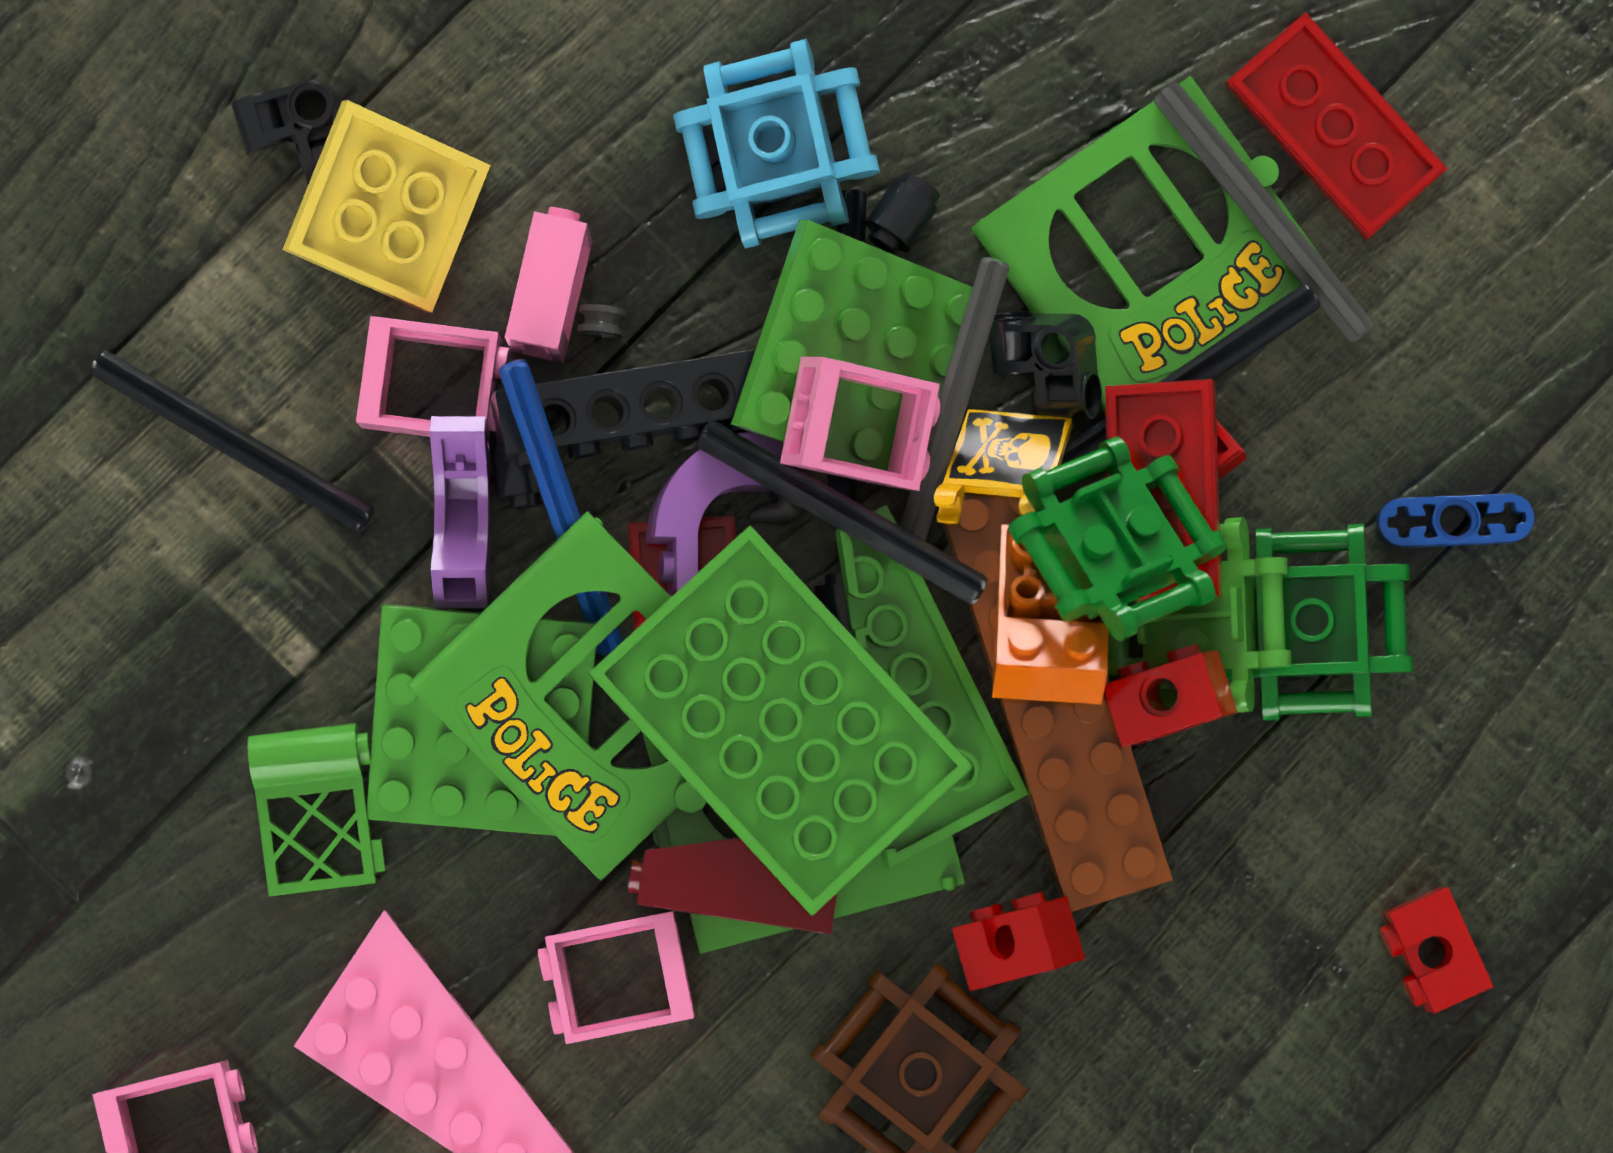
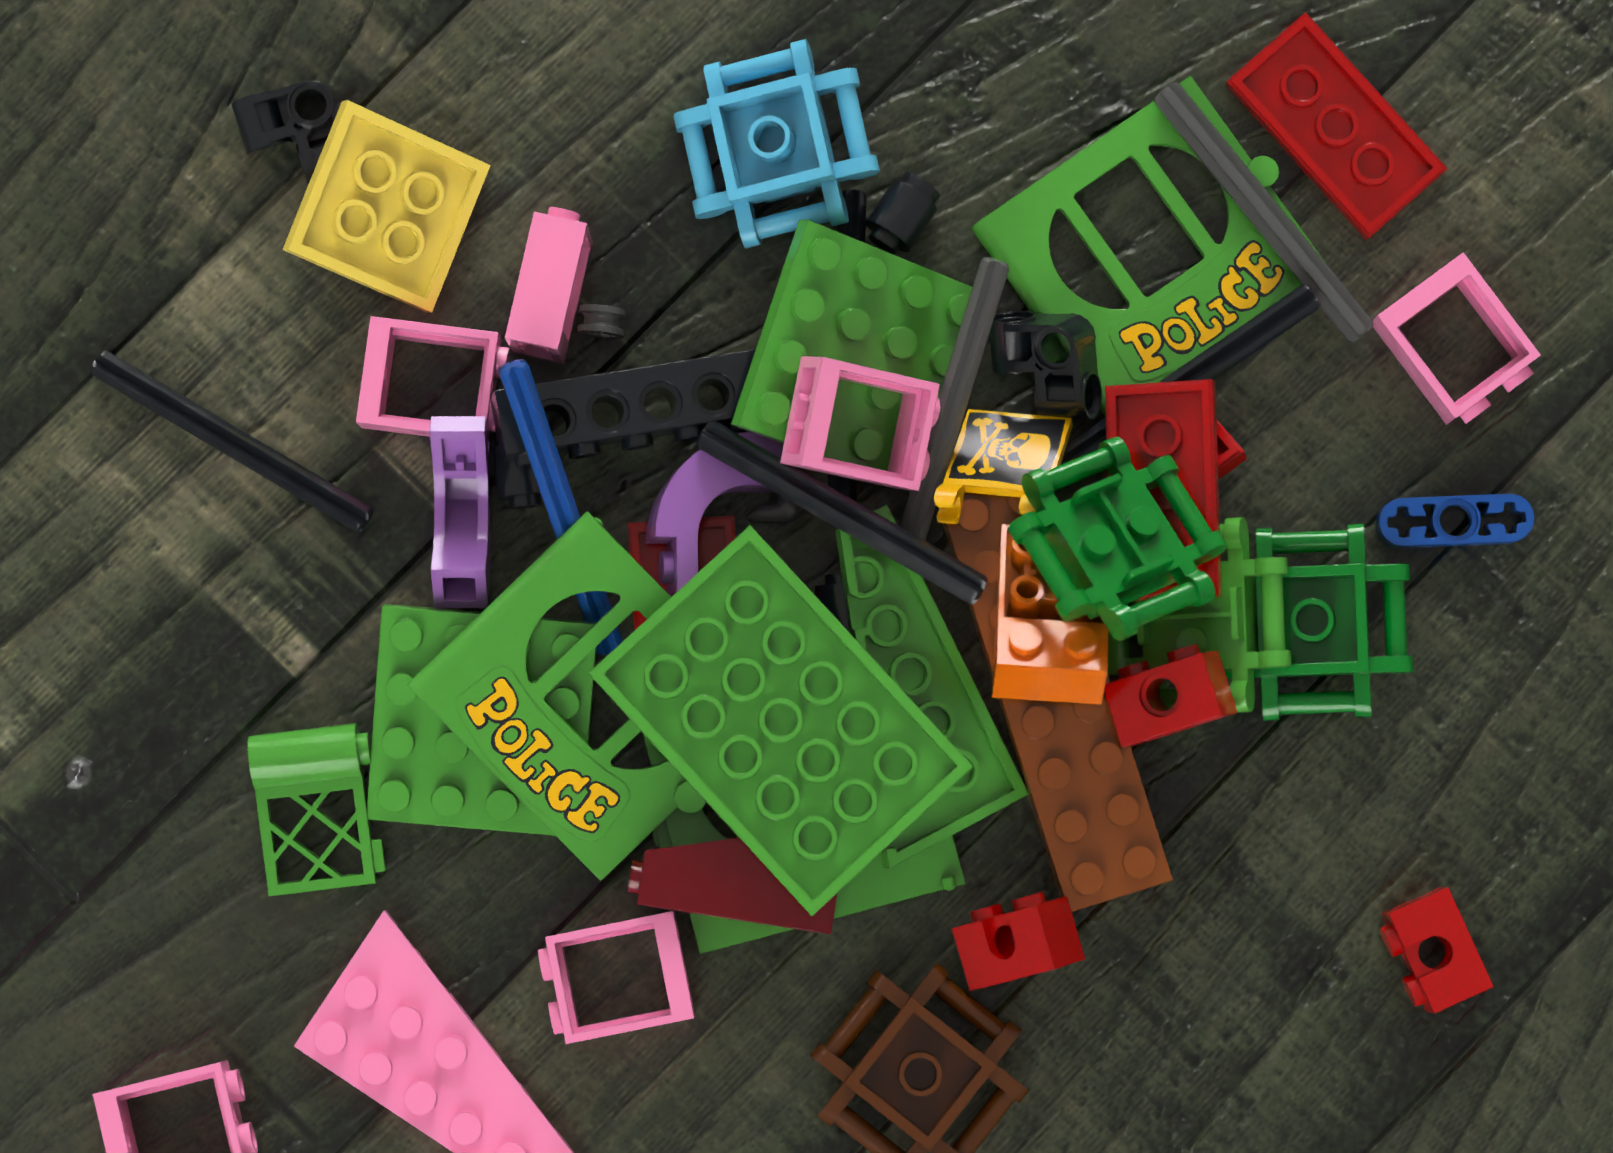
none -> bright pink window [1373,252,1541,425]

